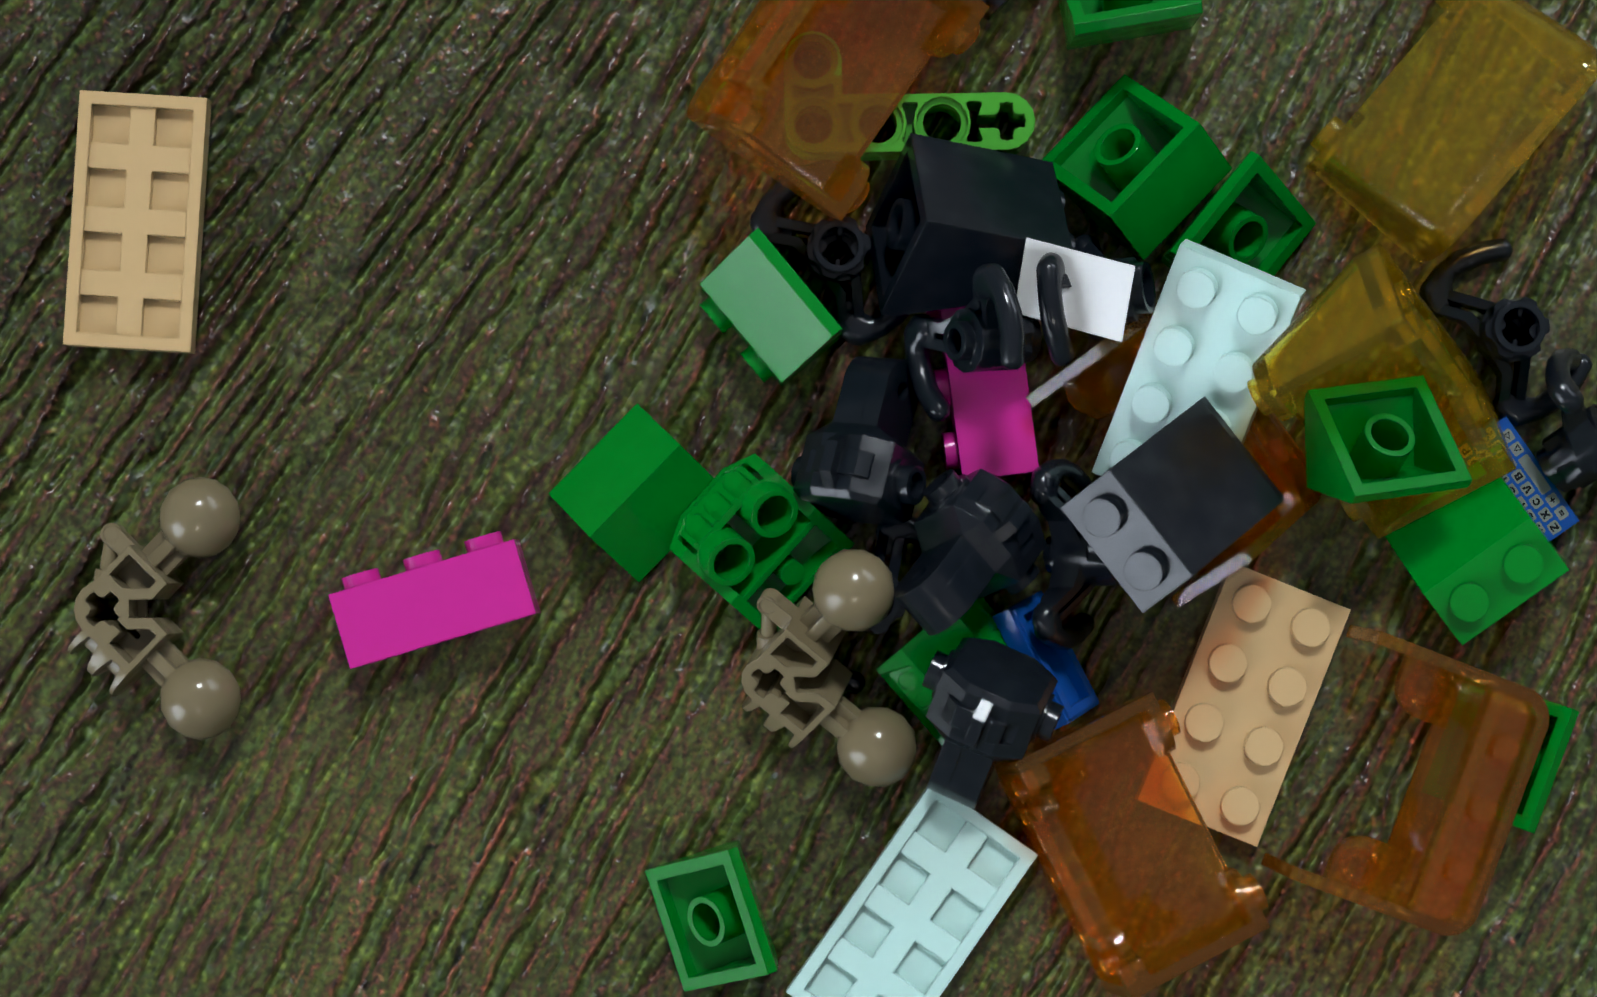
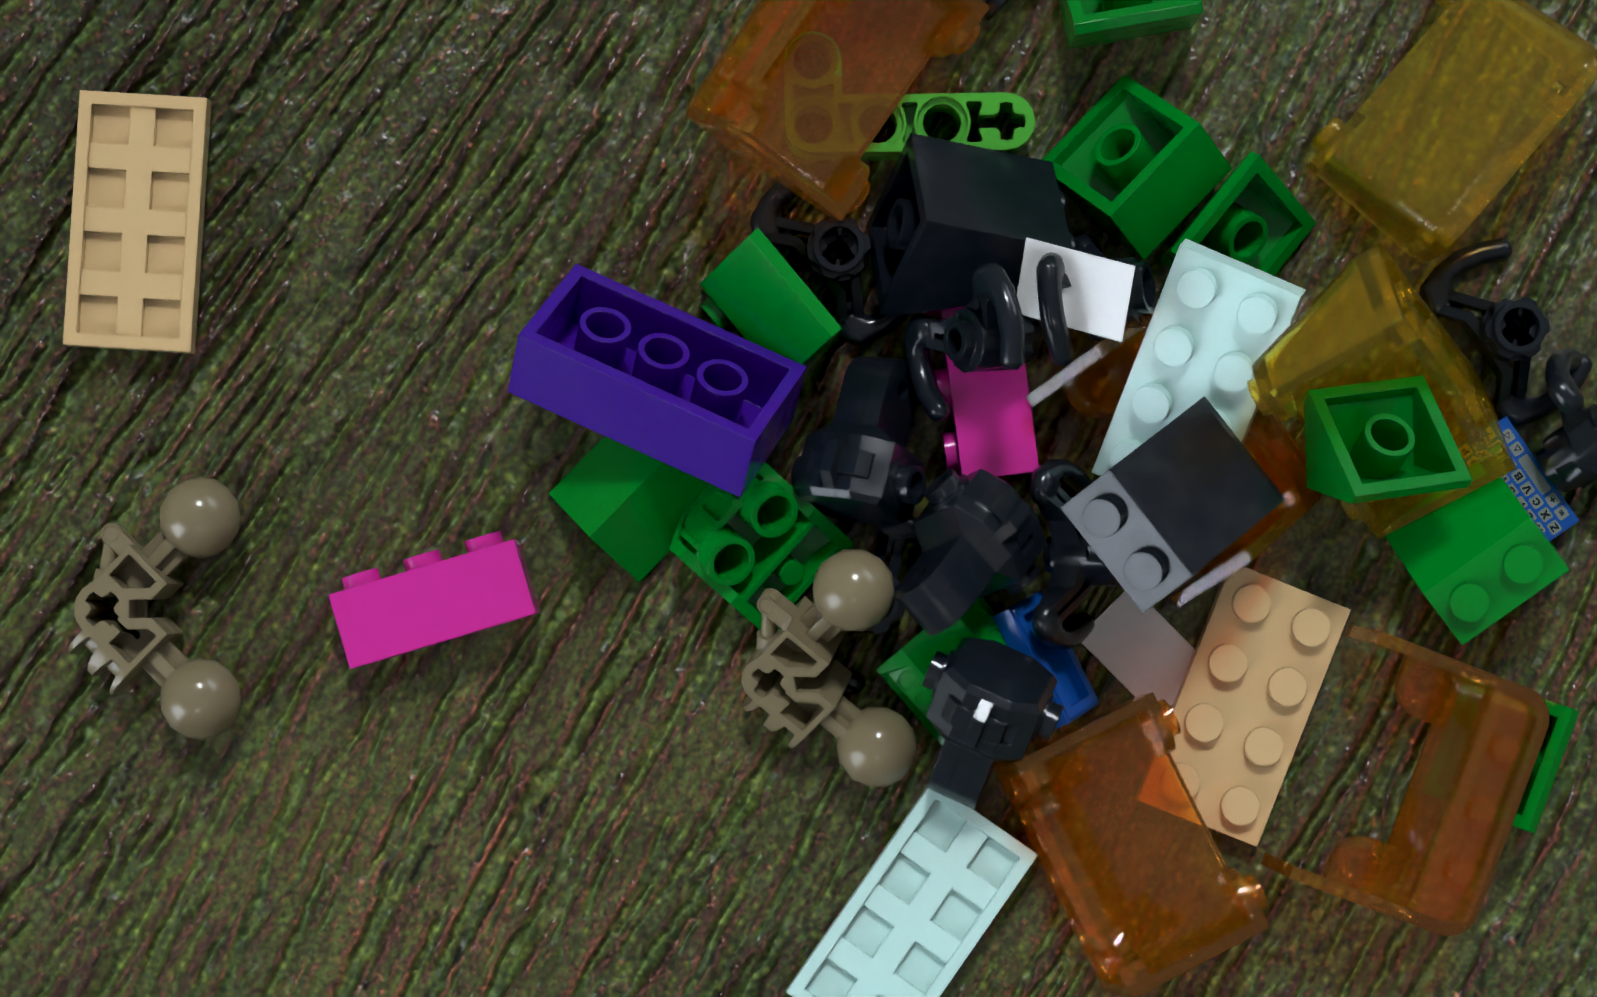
green slope [645,839,778,992] -> none
none -> dark purple brick [508,264,807,498]
none -> white sticker [1082,591,1195,719]

